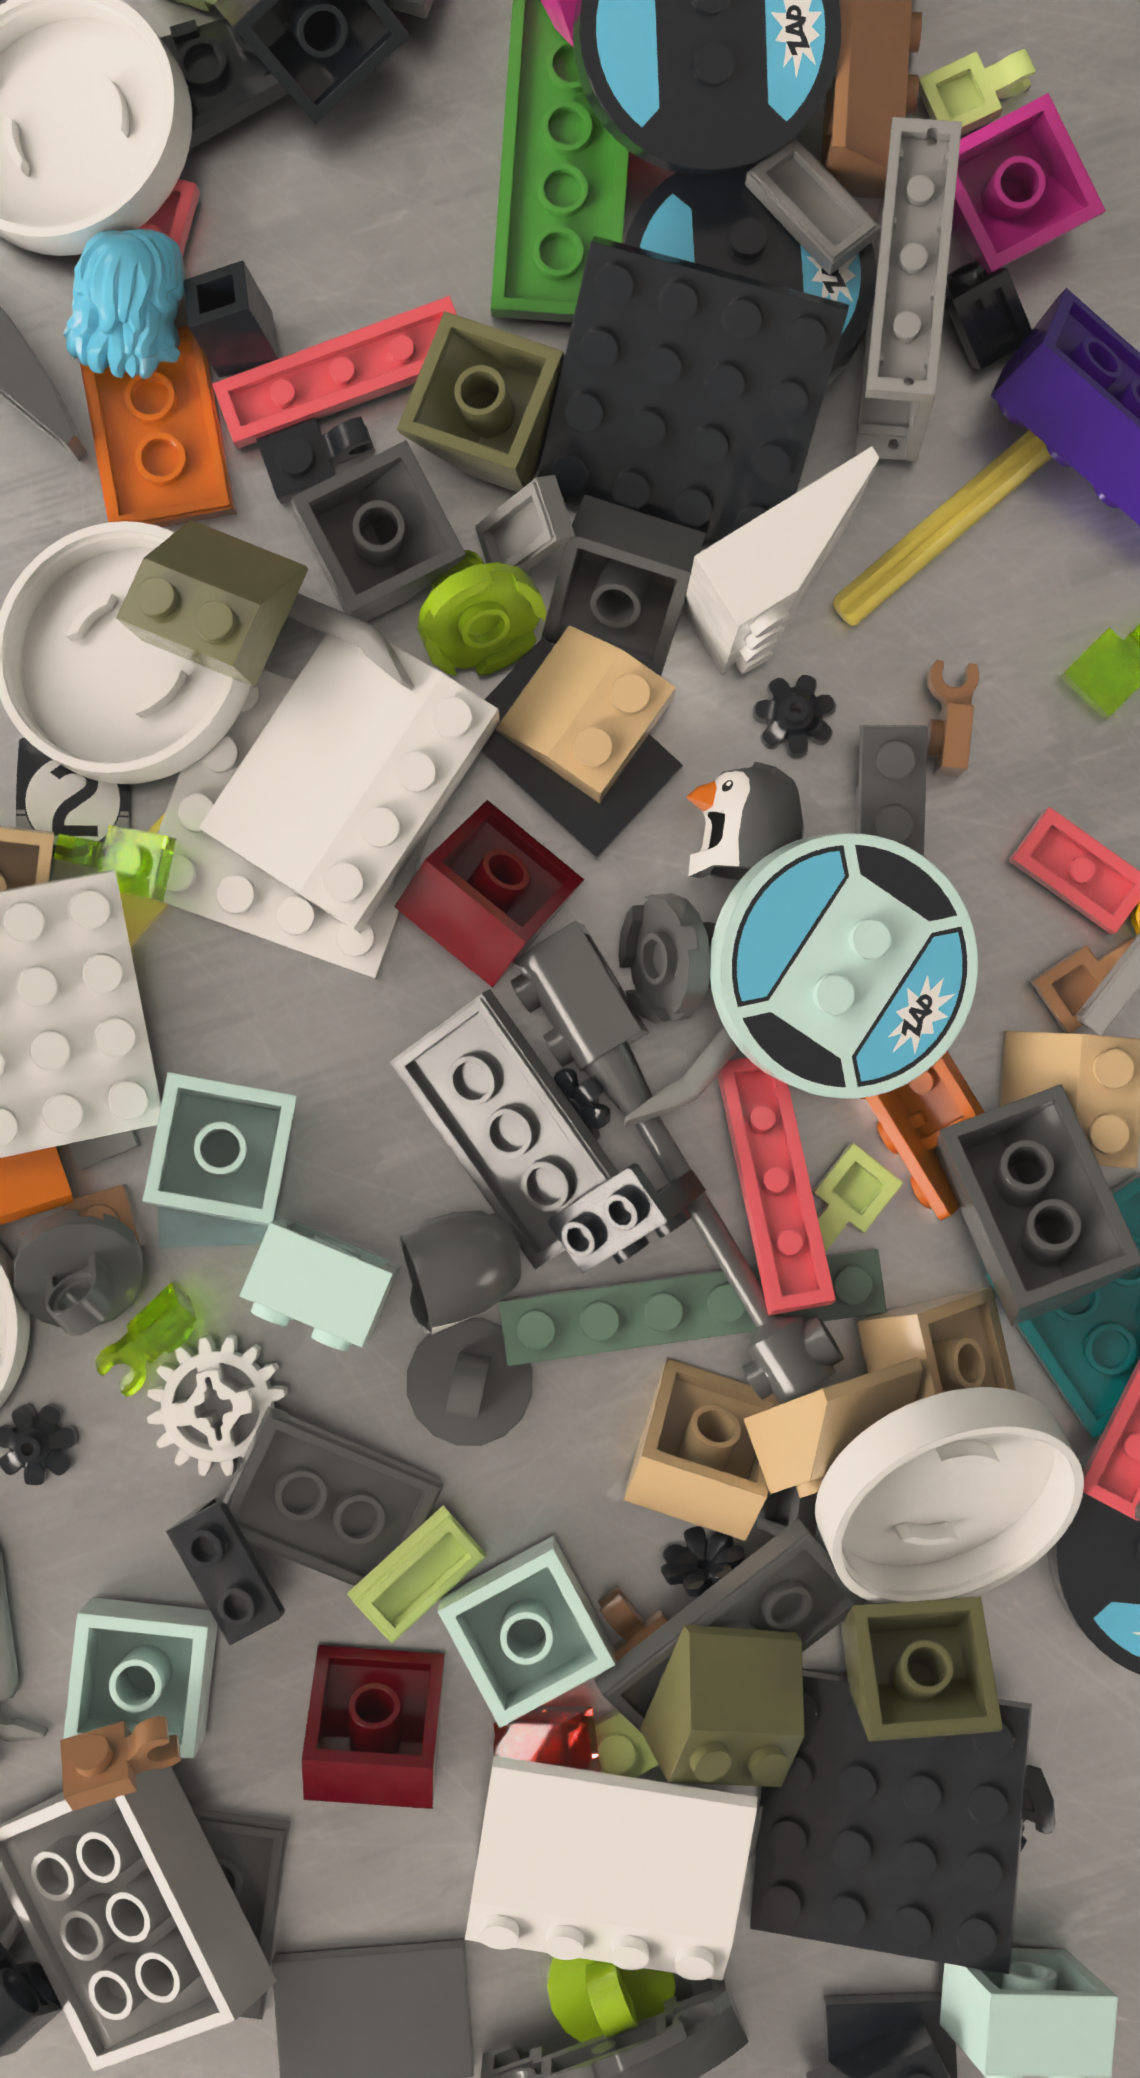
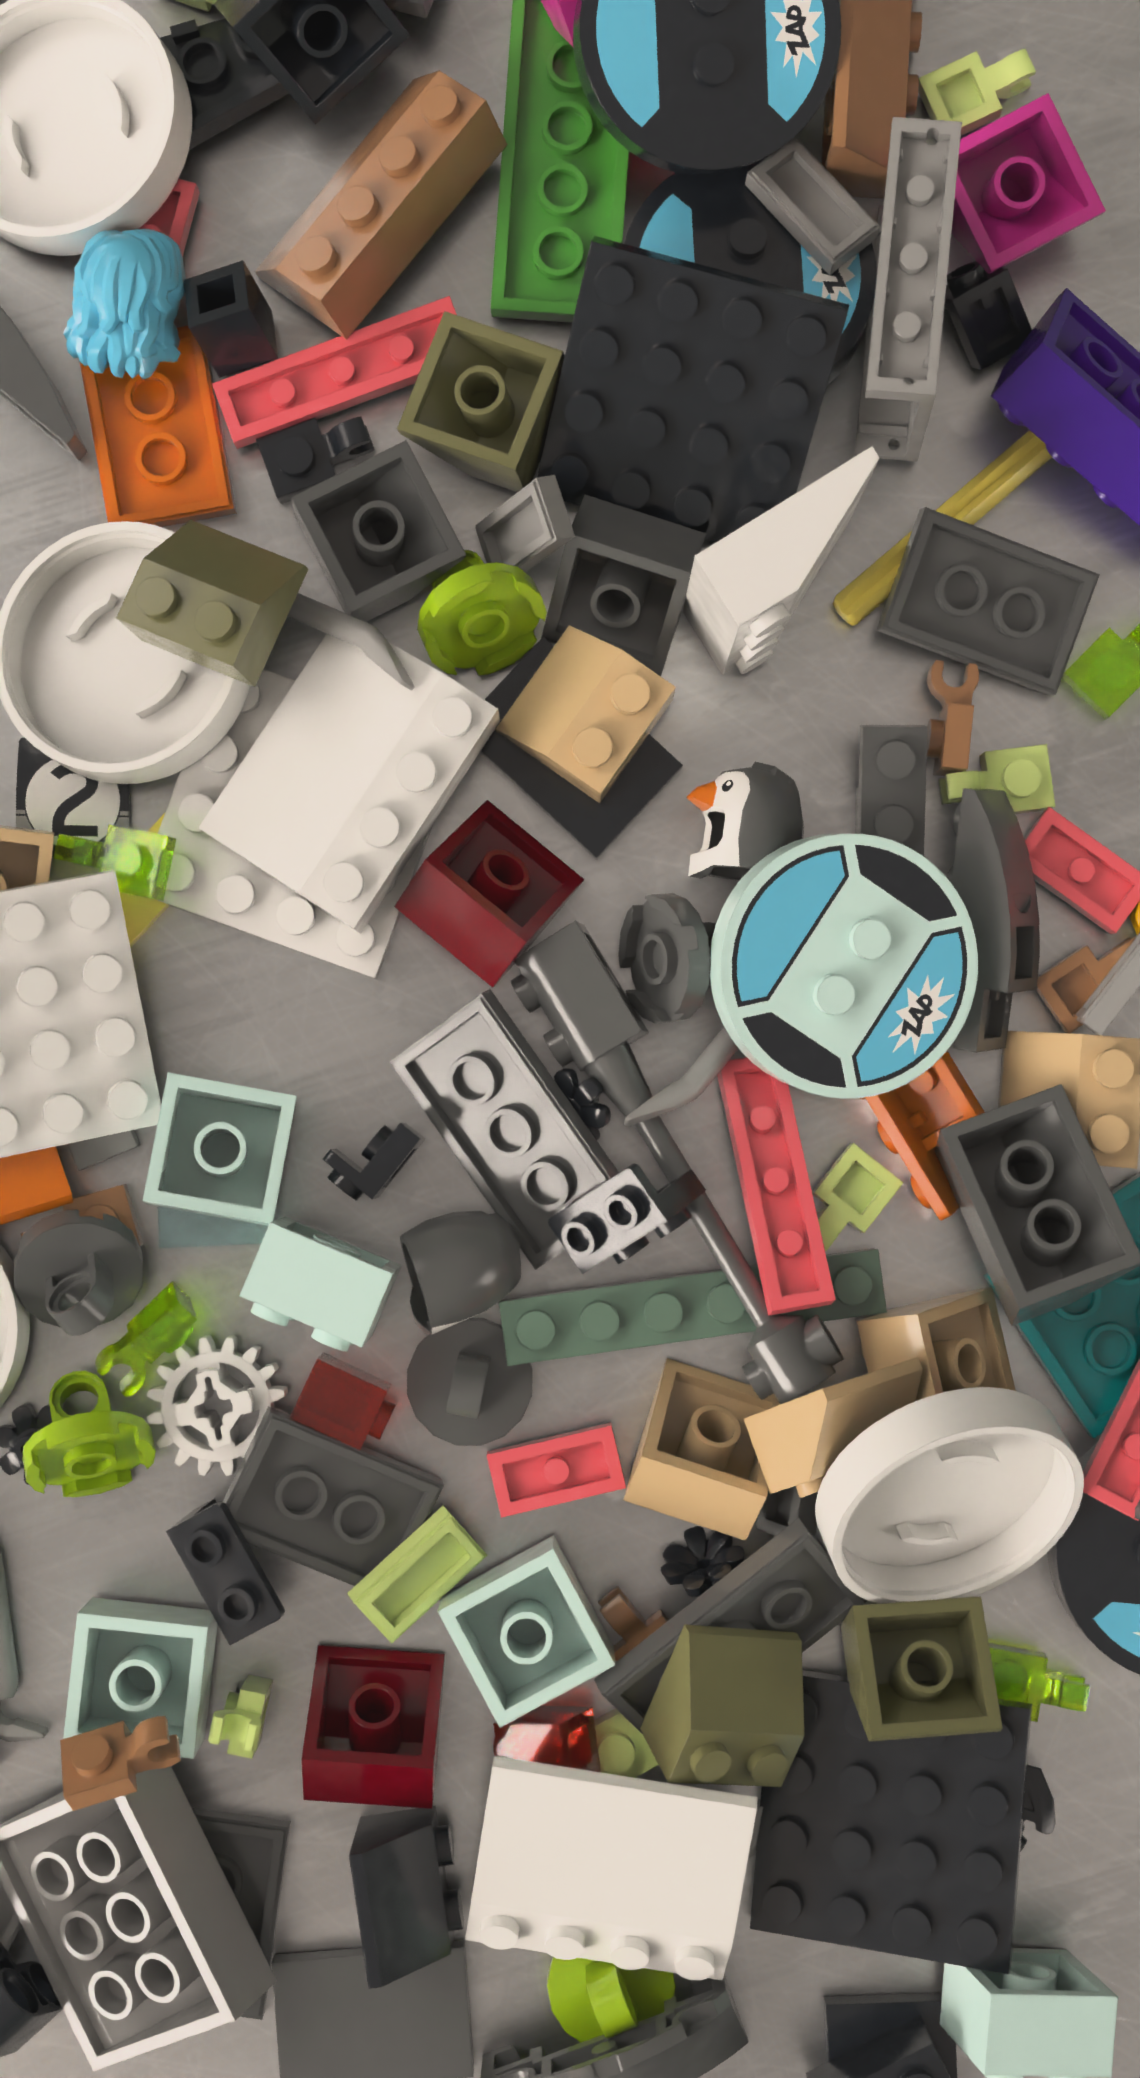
black plant [753,675,836,758] -> none
none -> lime tile [22,1371,156,1497]
none -> yellowish green plate [208,1675,273,1759]
none -> medium nougat slope [255,70,507,340]
none -> clear red brick [290,1352,396,1450]
none -> black bracket [323,1123,425,1201]
none -> black slope [349,1805,464,1989]
none -> coral plate [486,1422,626,1518]
none -> dark grey tile [877,507,1100,696]
none -> yellowish green plate [938,744,1055,814]
none -> dark grey slope [947,788,1040,1053]
none -> clear neon green plate [989,1643,1090,1722]

